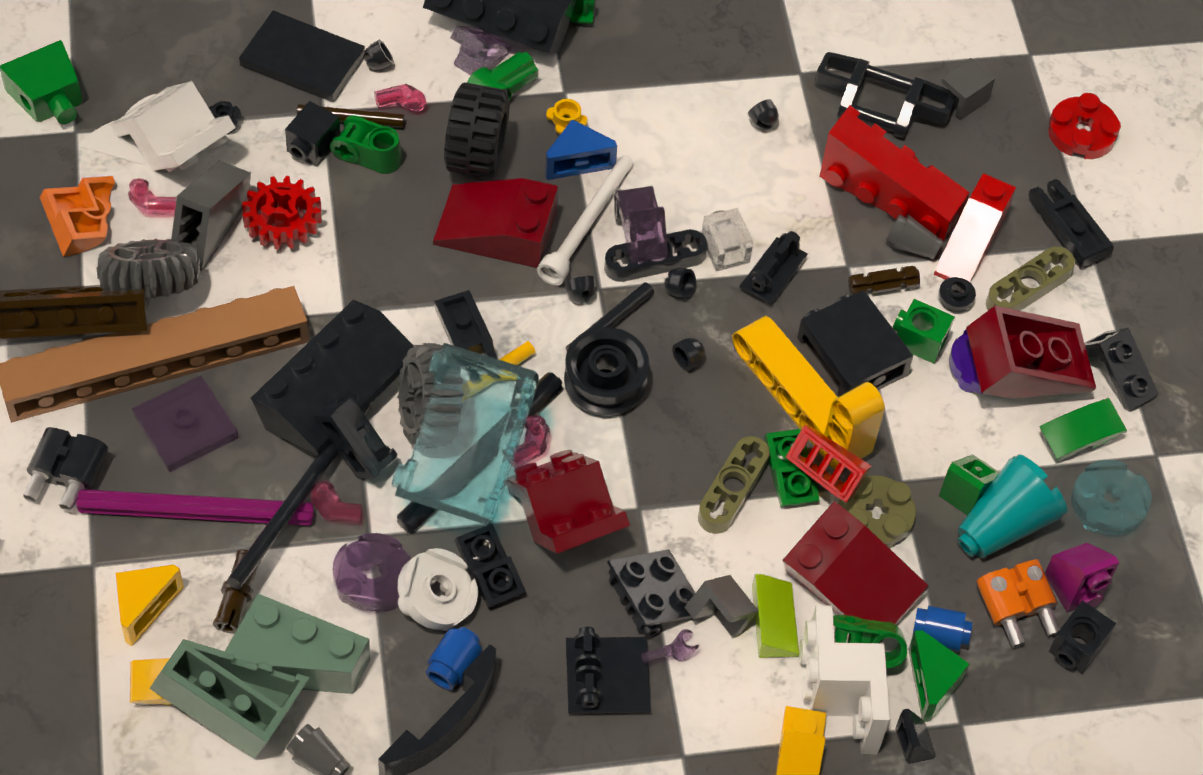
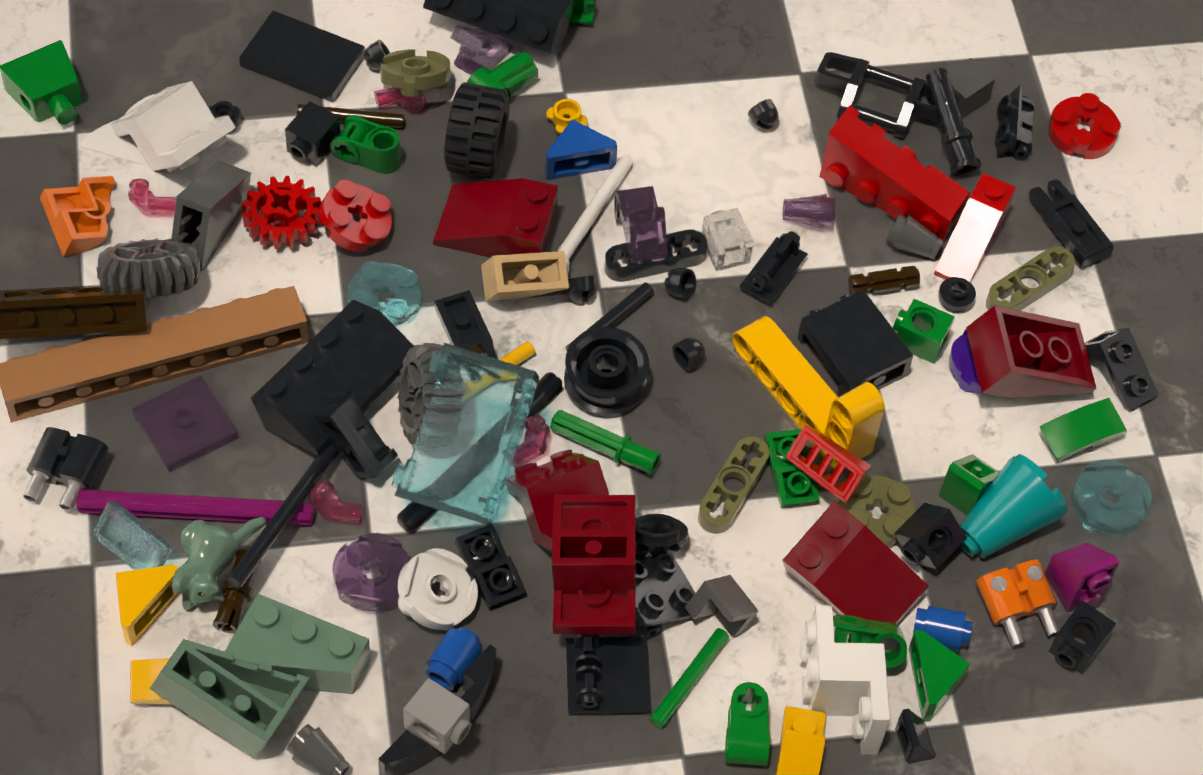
clear purple hand [641,629,699,663] -> none
lime slope [752,574,799,658] -> none
none -> clear light blue plate [91,501,174,570]
none -> sand green animal [172,517,266,610]
none -> red plate [318,180,392,252]
none -> clear light blue plate [347,261,421,327]
none -> olive plate [381,49,450,97]
none -> light grey brick [403,678,472,754]
none -> tan slope [481,251,569,301]
none -> green axle [550,410,661,476]
none -> dark red bracket [551,495,636,634]
none -> black gear [635,514,688,555]
none -> green bar [649,628,729,729]
none -> green piece [725,682,770,766]
none -> clear purple cone [782,194,836,230]
none -> black brick [894,502,967,569]
none -> black pin [926,68,982,176]
none -> black hinge [995,85,1035,159]

